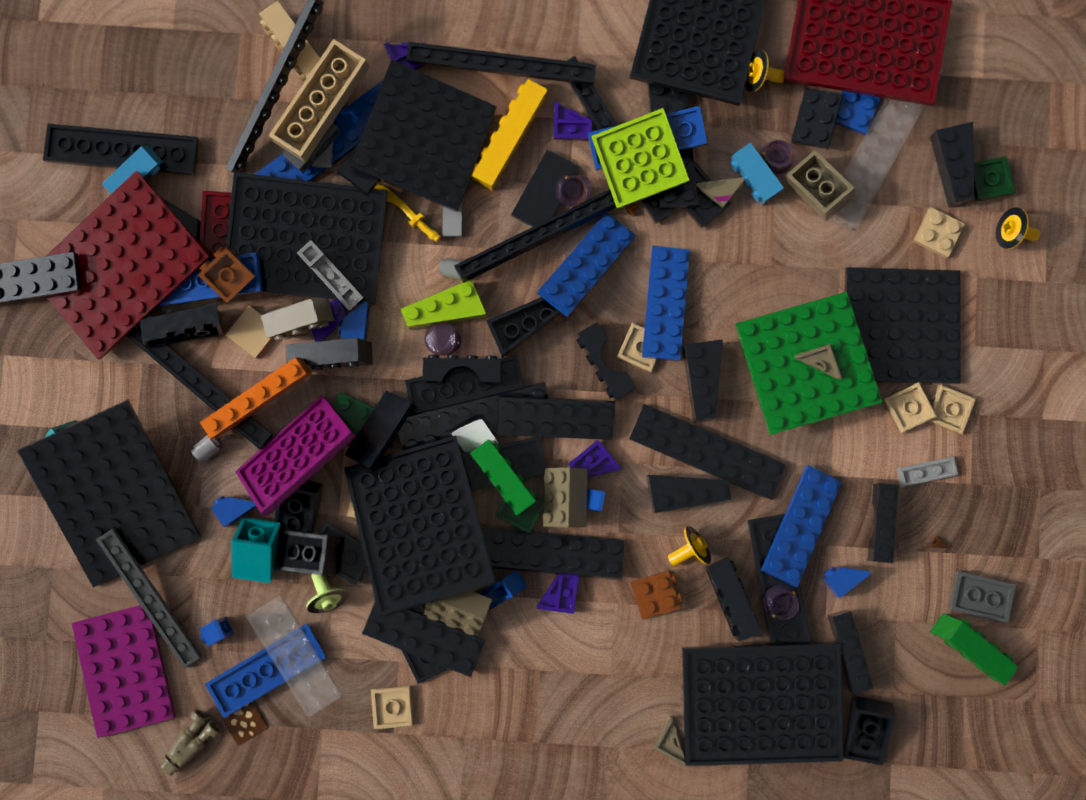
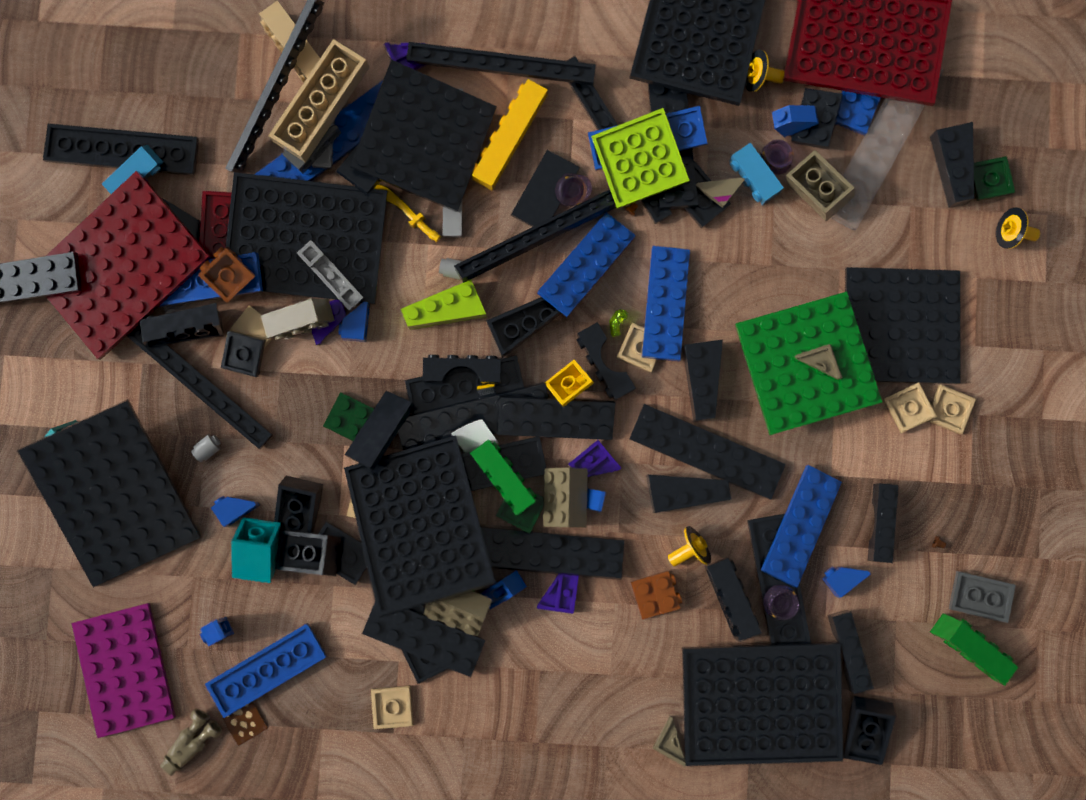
dark grey tile [96,528,202,669] -> none
orange brick [200,357,312,439] -> none
magenta plate [236,394,355,517] -> none
clear plate [246,595,343,718] -> none
black wedge [285,338,373,371] -> none
yellowish green piece [307,574,349,614] -> none
clear purple piece [425,322,462,356] -> none
dark purple wing [554,102,592,140] -> none
light grey tile [897,456,959,487] -> none
tan plate [912,207,965,258] -> none
none -> black tile [221,331,266,377]
none -> black sticker [477,384,496,399]
none -> yellow slope [545,360,594,407]
none -> clear neon green arm [609,309,628,337]
none -> blue slope [772,105,819,138]

